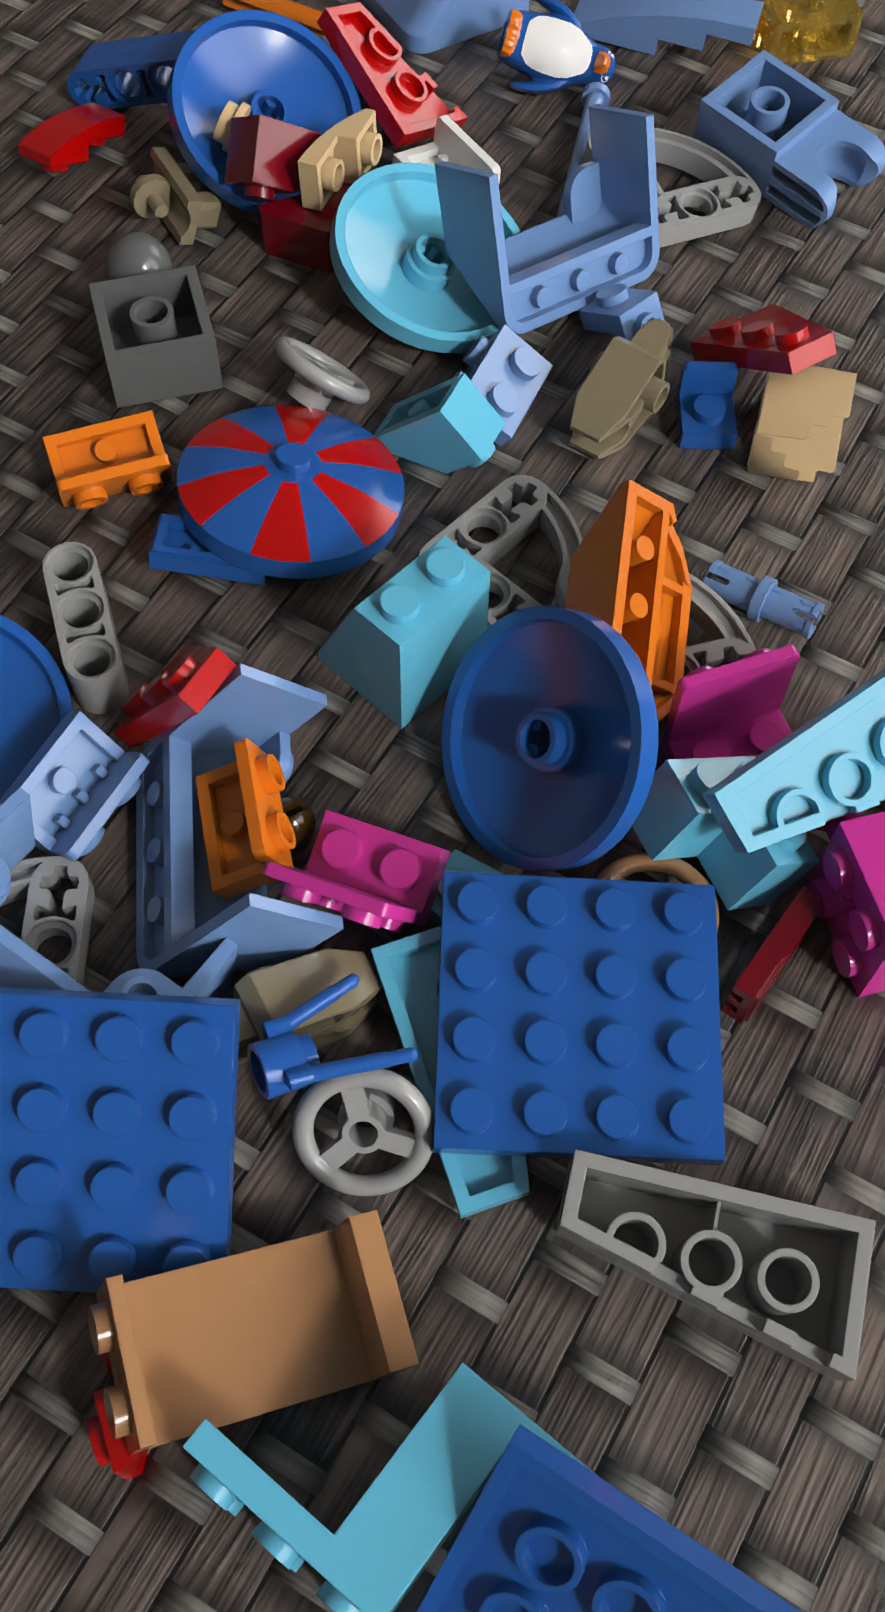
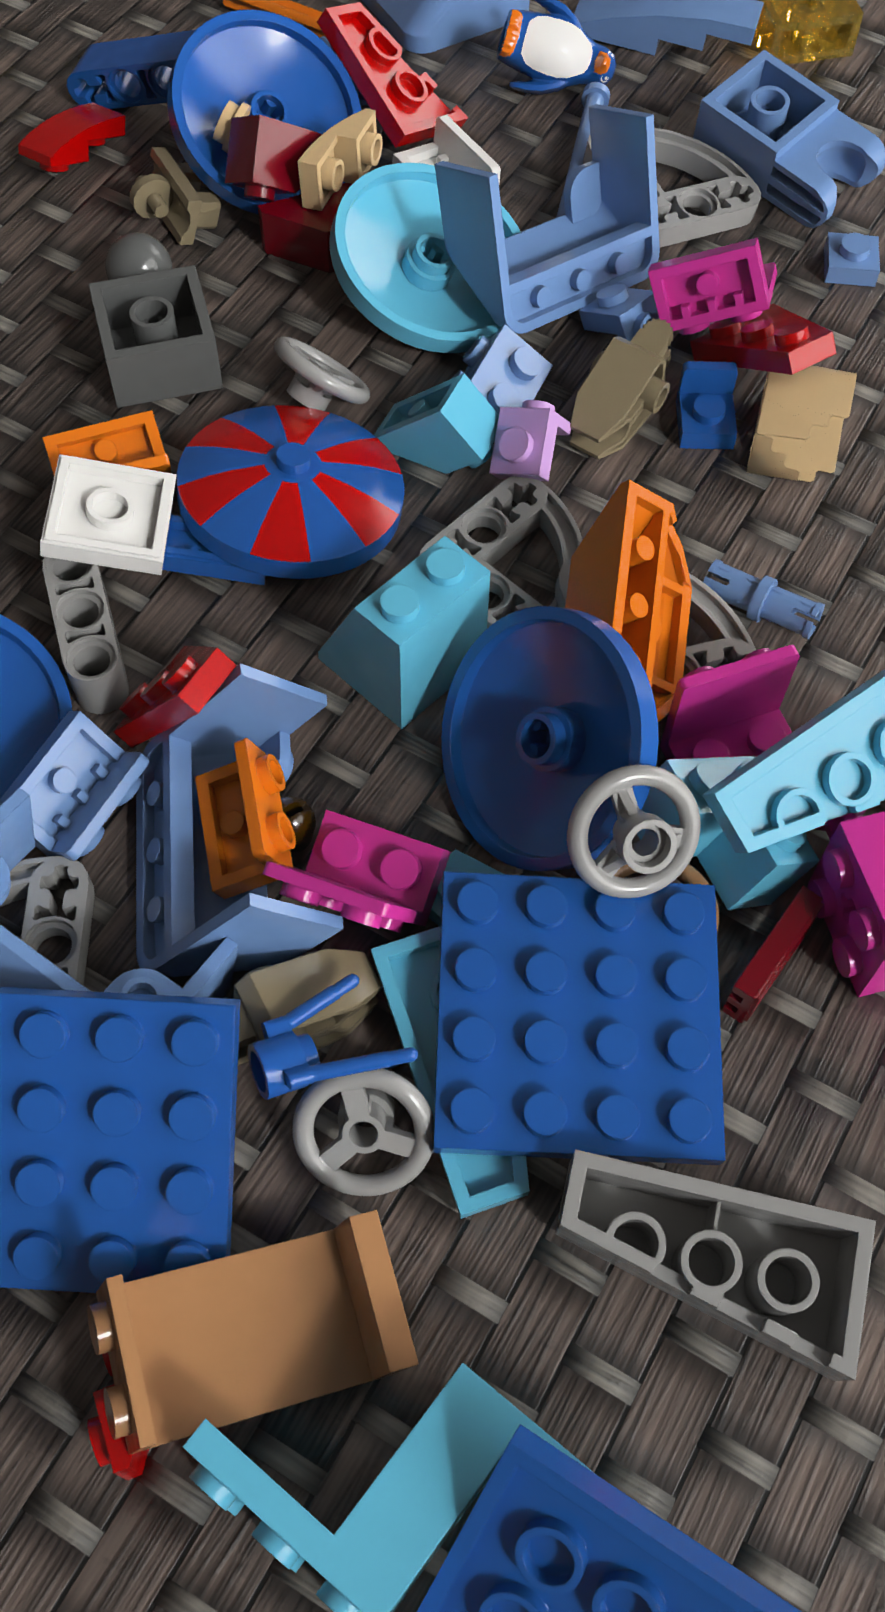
none -> white tile [40,454,177,575]
none -> lavender bracket [489,400,571,481]
none -> light grey piece [567,764,701,898]
none -> dark pink bracket [648,238,777,335]
none -> medium blue plate [824,232,880,287]

